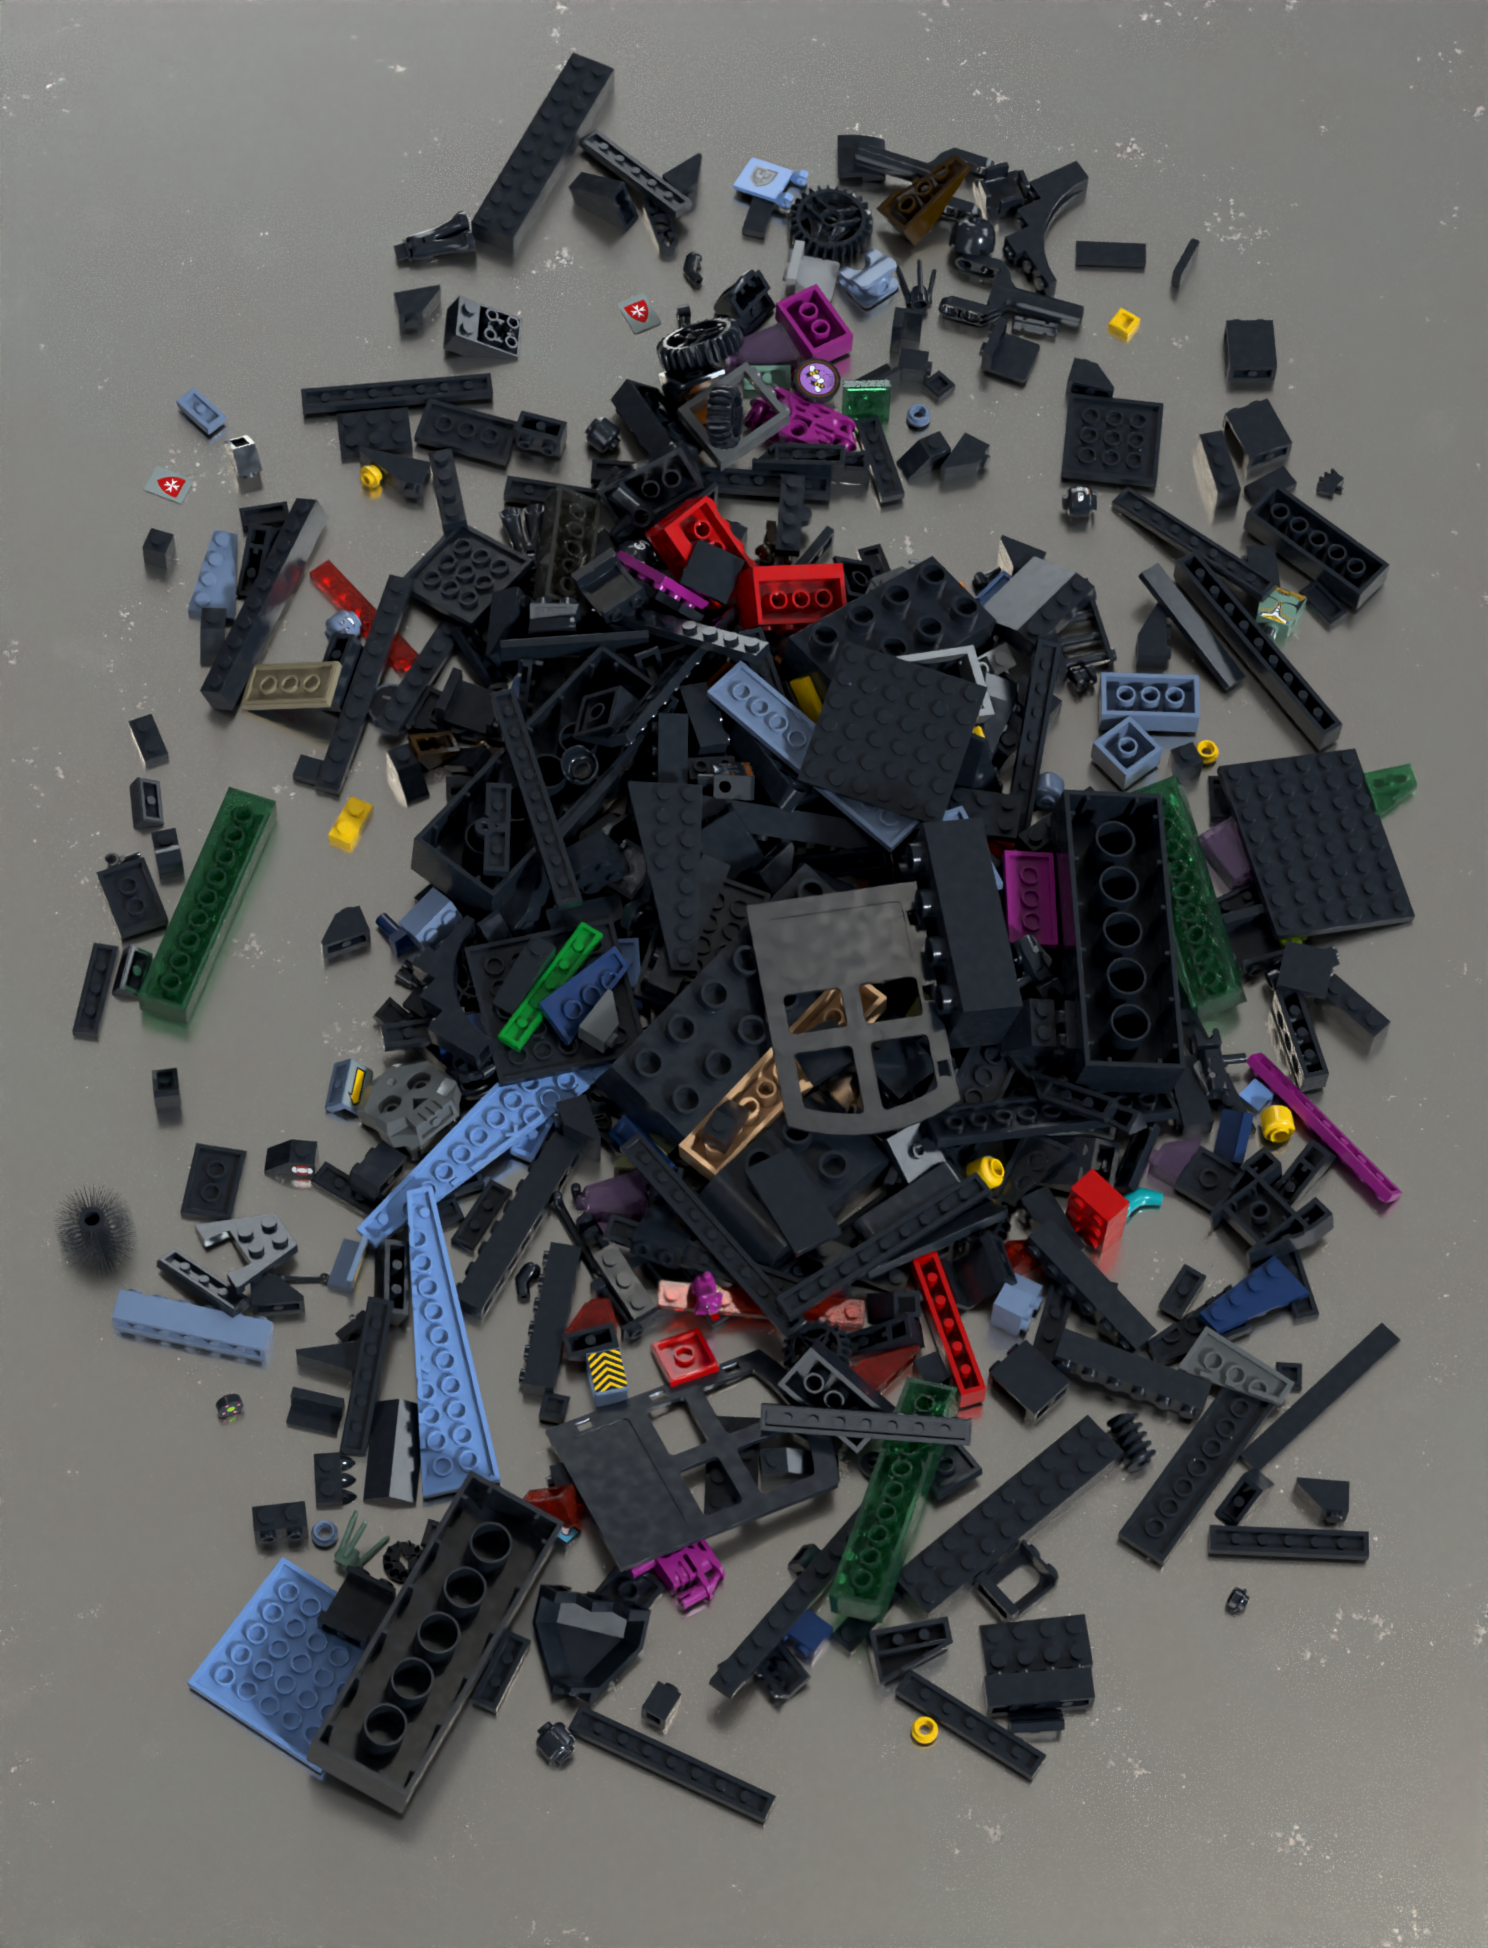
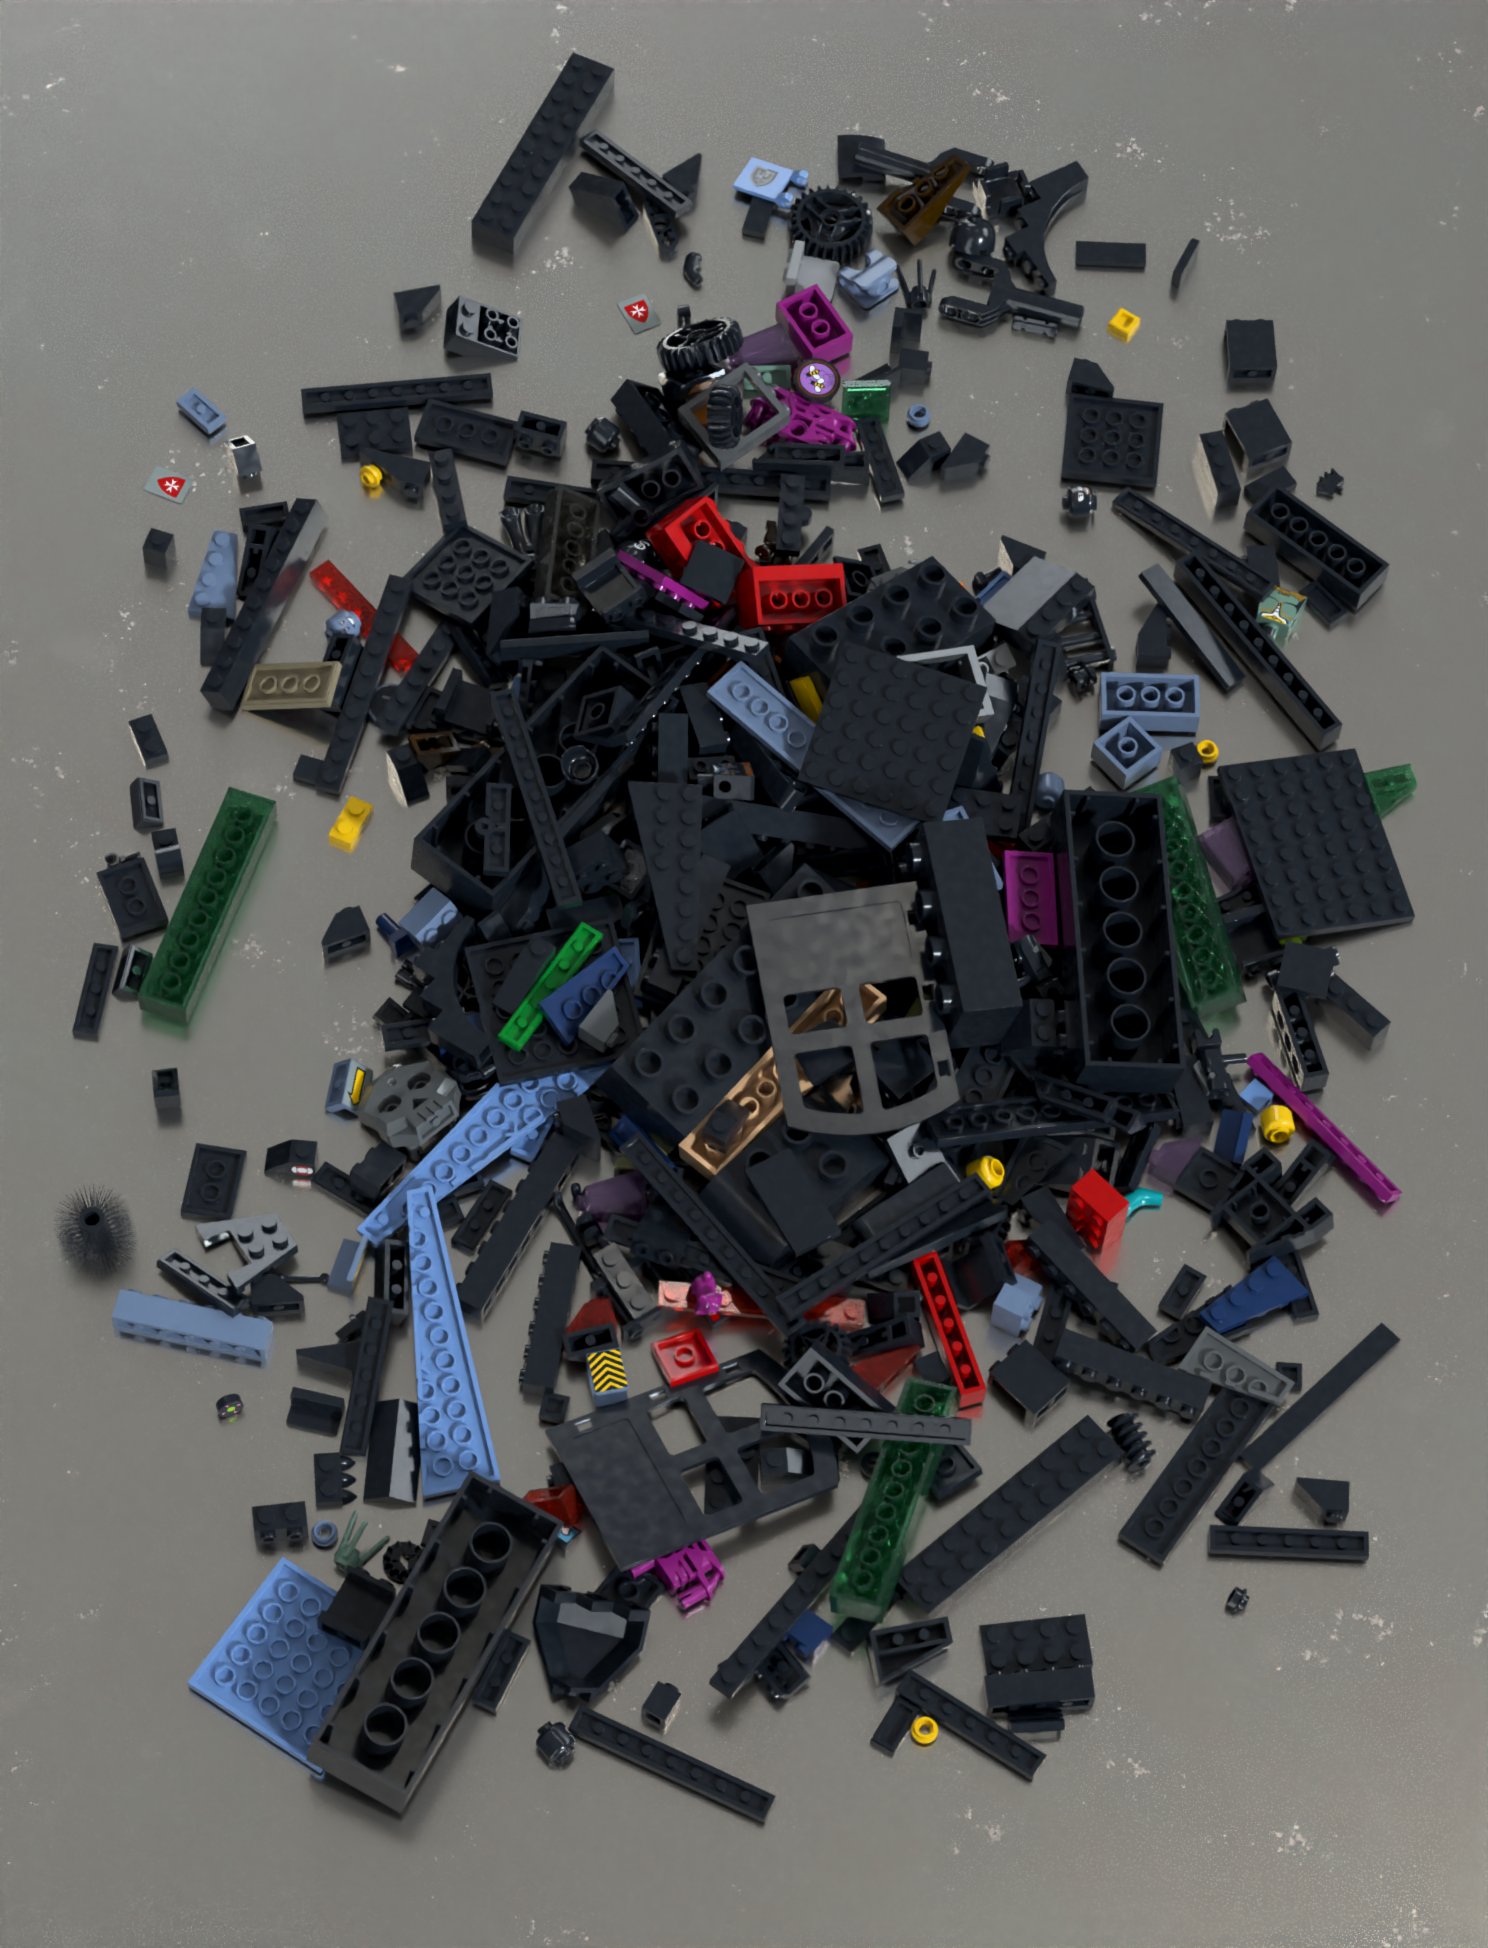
black piece [393,211,477,261] -> none
black arm [515,1262,541,1300] -> none
black piece [713,269,776,336] -> none
black tile [922,370,955,402] -> none
black panel [974,1539,1059,1622] -> none
black bracket [979,316,1040,383] -> none
none -> black tile [870,1696,920,1756]

